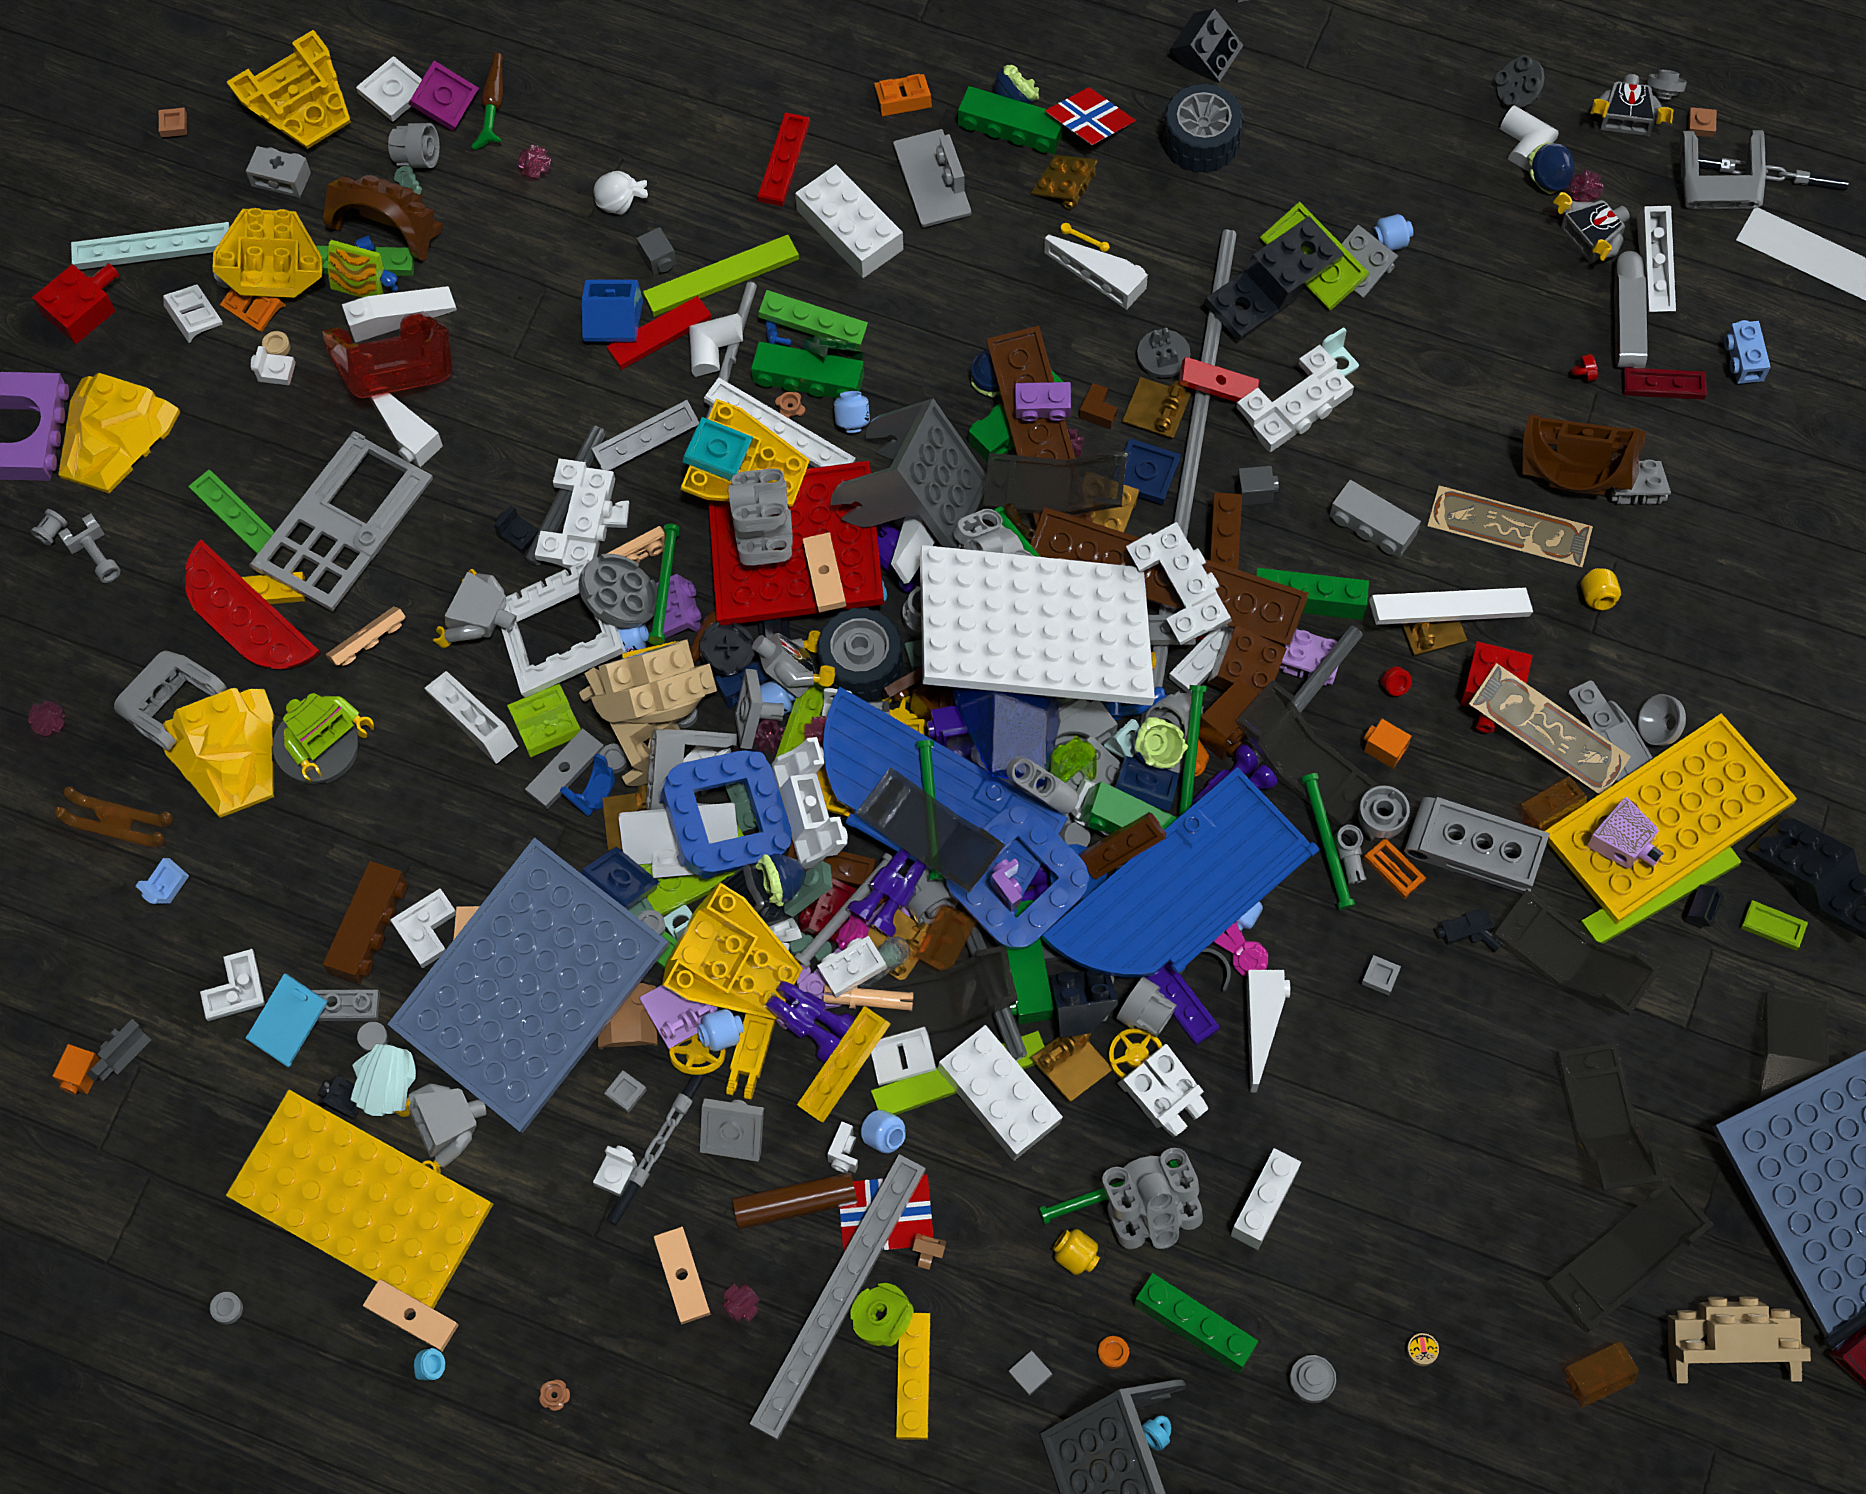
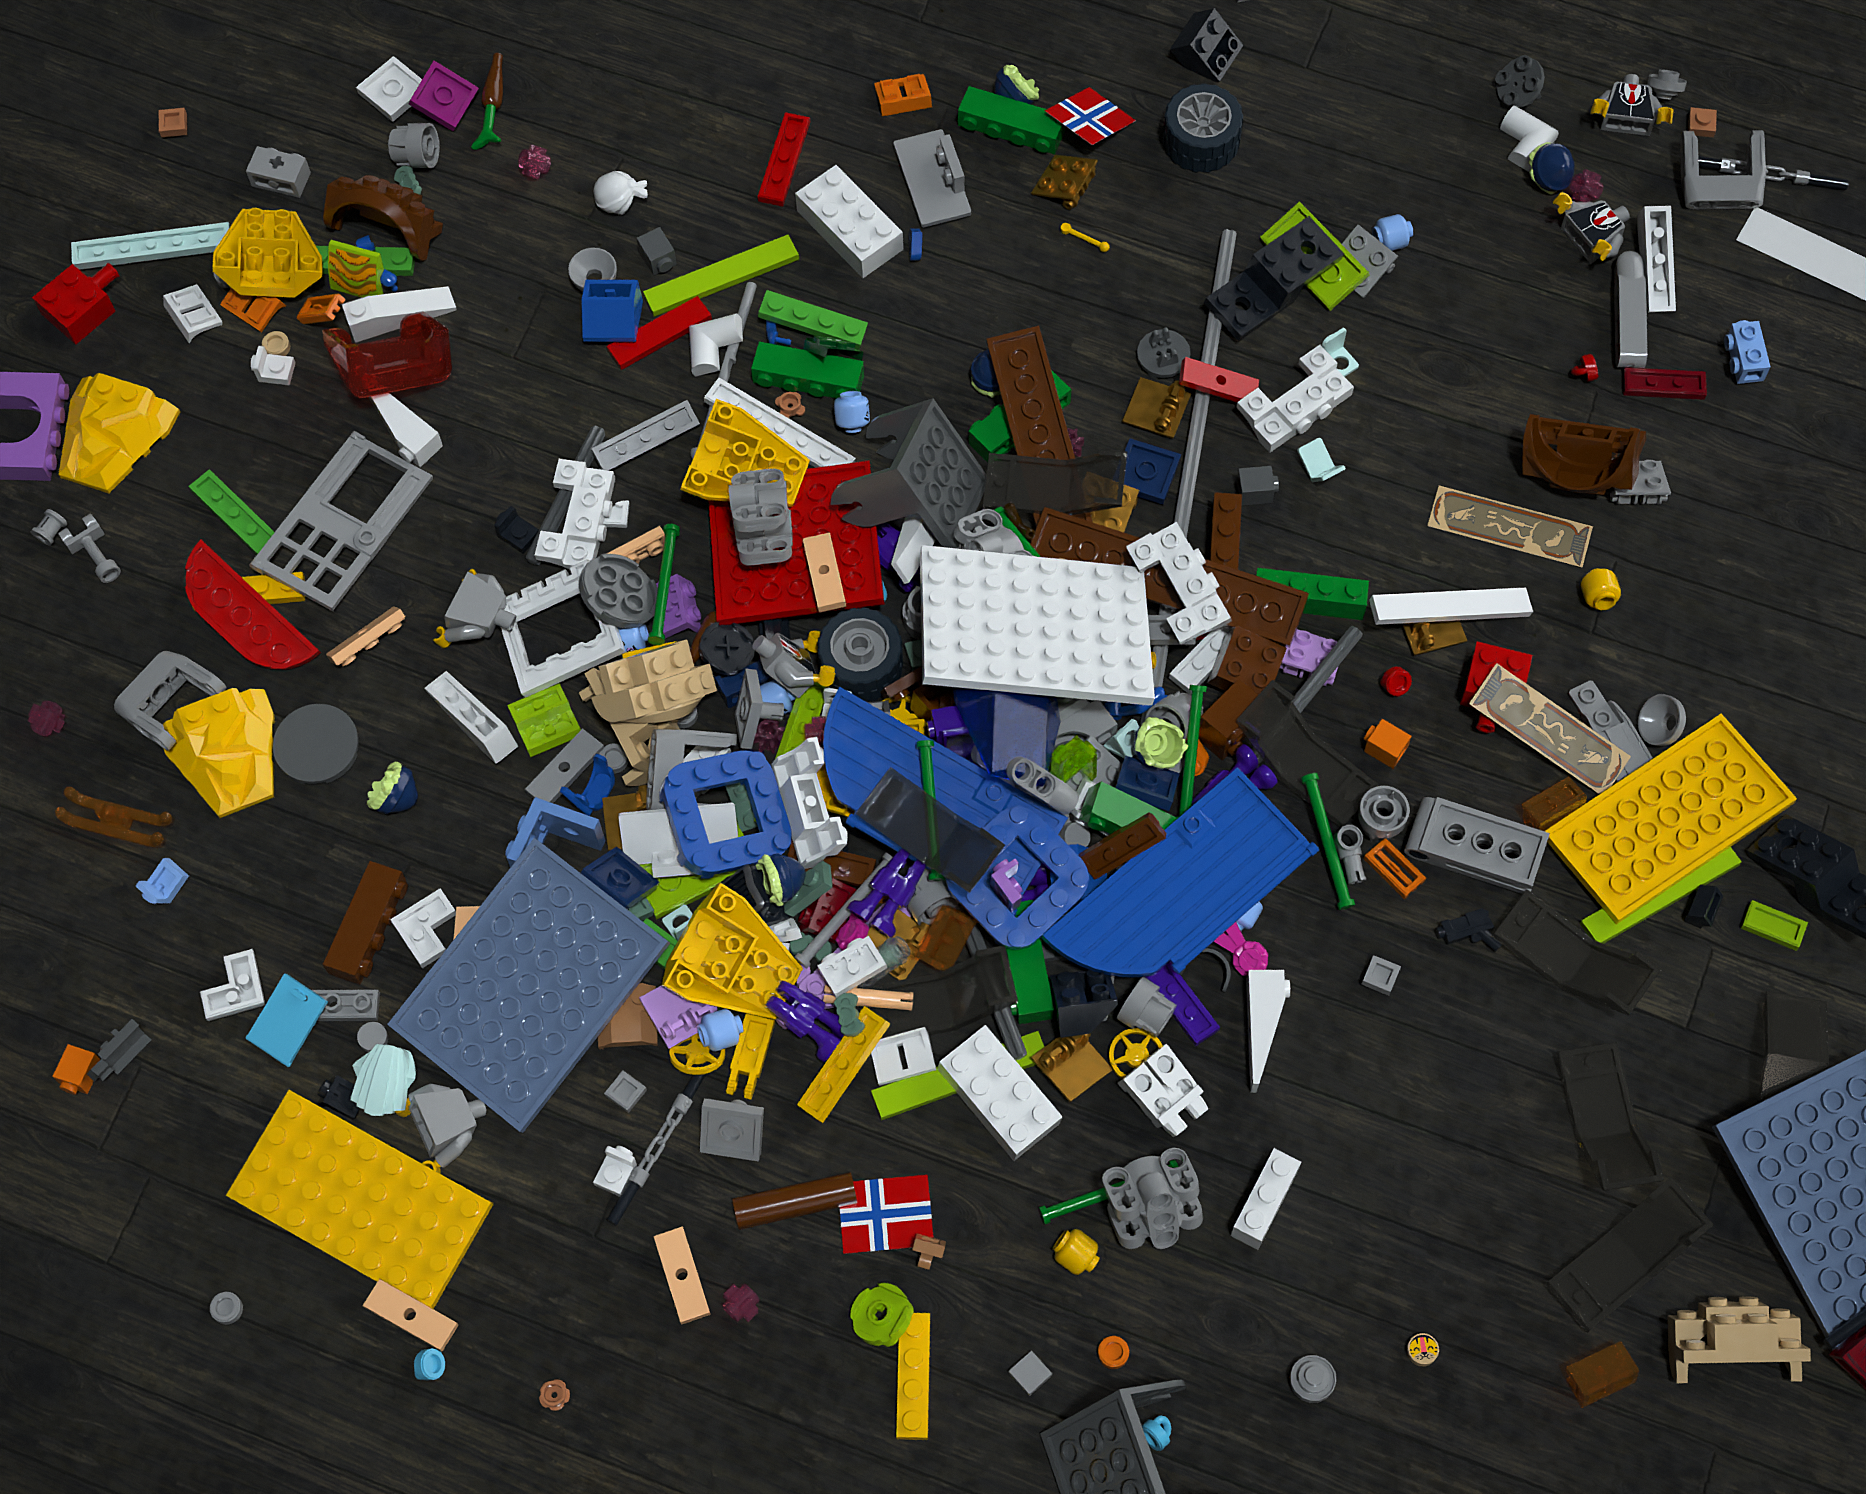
yellow wedge [227,30,351,149] -> none
lime torso [283,693,374,783] -> none
light grey tile [638,910,666,936] -> none
teal tile [682,417,753,481] -> none
light grey plate [750,1154,926,1441] -> none
white bracket [827,1122,858,1173] -> none
light blue head [861,1110,905,1153] -> none
medium lavender bracket [1016,382,1071,421] -> none
white slope [1044,235,1148,310] -> none
reddish brown piece [1080,383,1118,429] -> none
green brick [1134,1273,1258,1374] -> none
light grey brick [1330,480,1421,558] -> none
lavender torso [1587,797,1664,868] -> none
none -> orange tile [296,294,345,324]
none -> hair [367,762,418,814]
none -> medium blue bracket [505,797,605,868]
none -> light grey piece [568,248,617,291]
none -> sand green piece [834,993,865,1037]
none -> blue tile [908,228,922,261]
none -> light aqua bracket [1297,438,1345,482]

